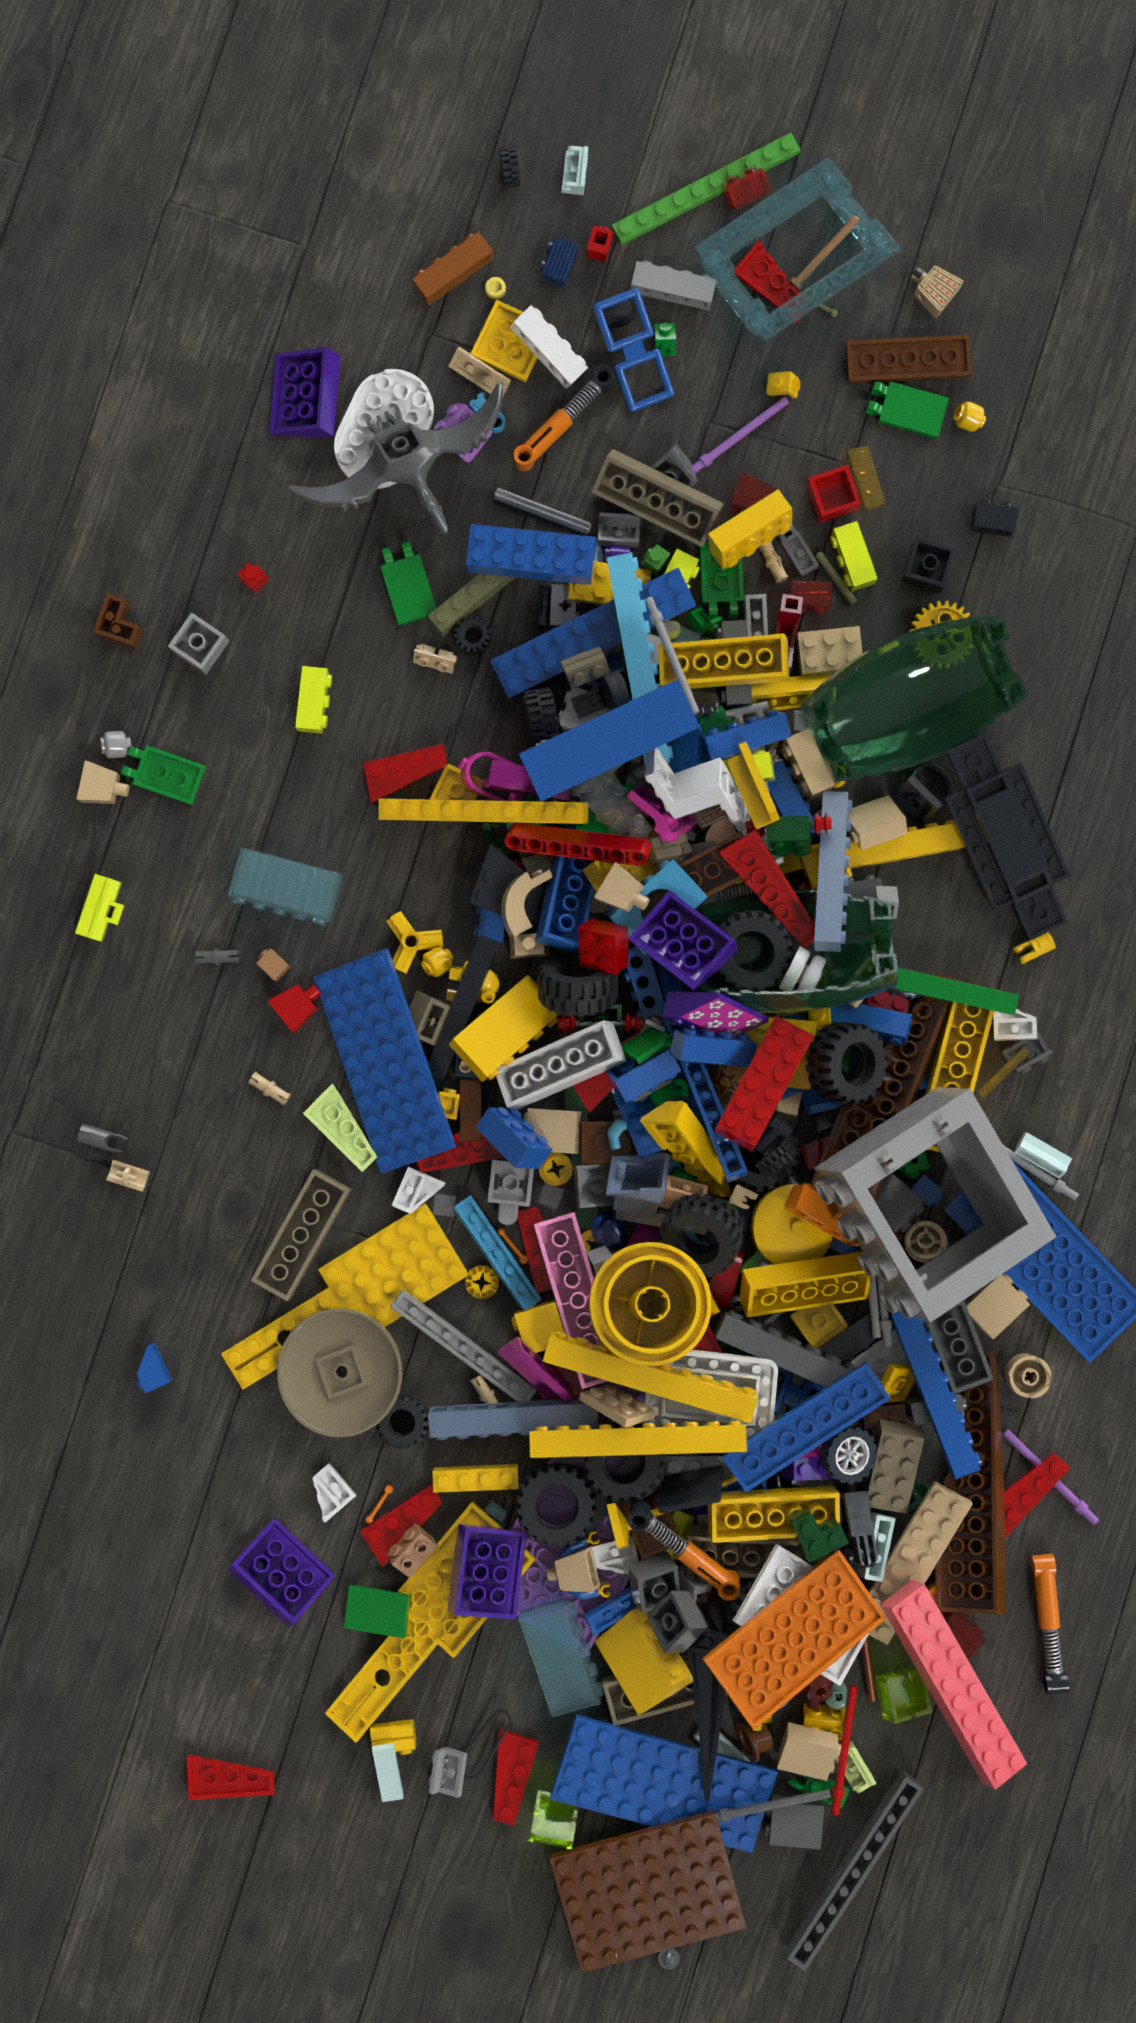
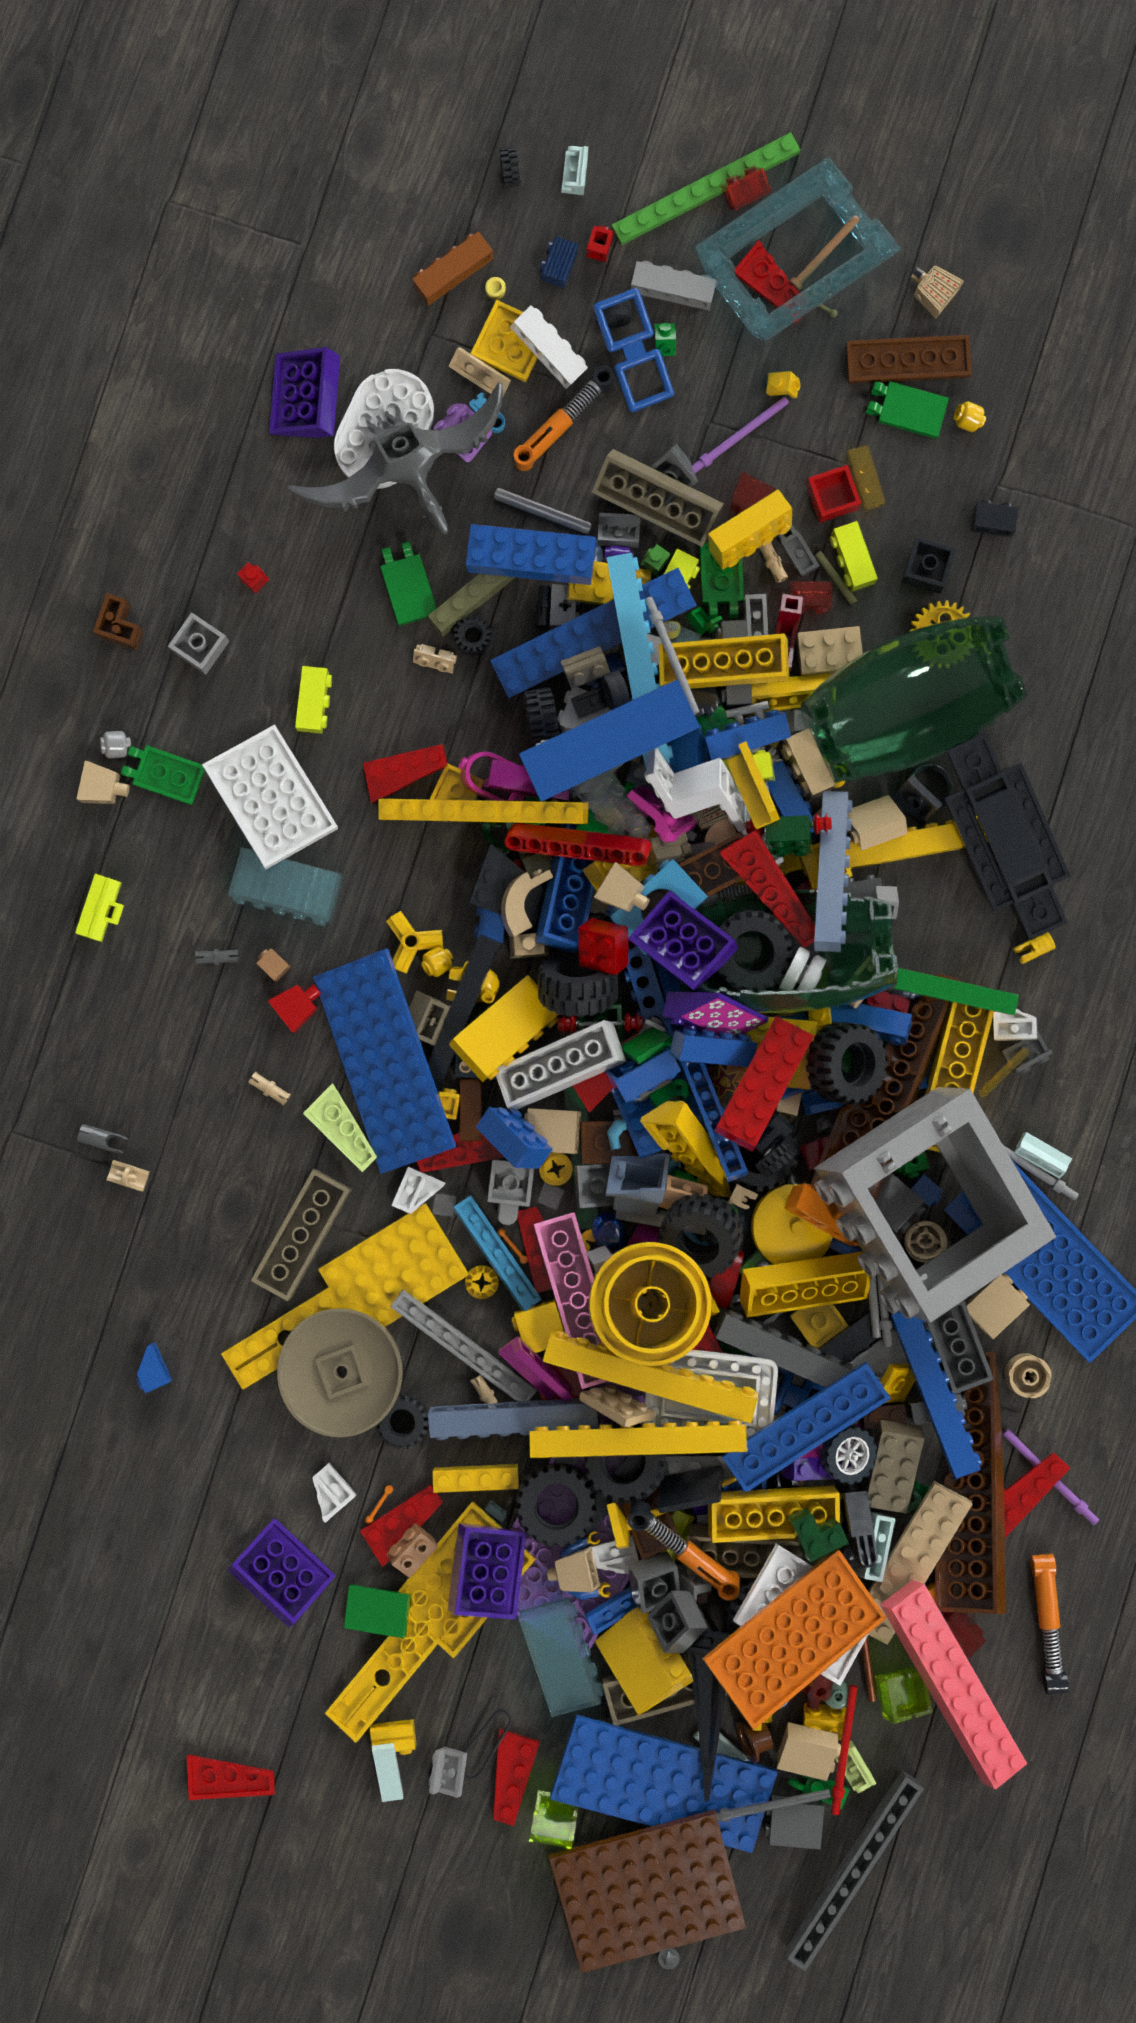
none -> white plate [202,725,338,870]

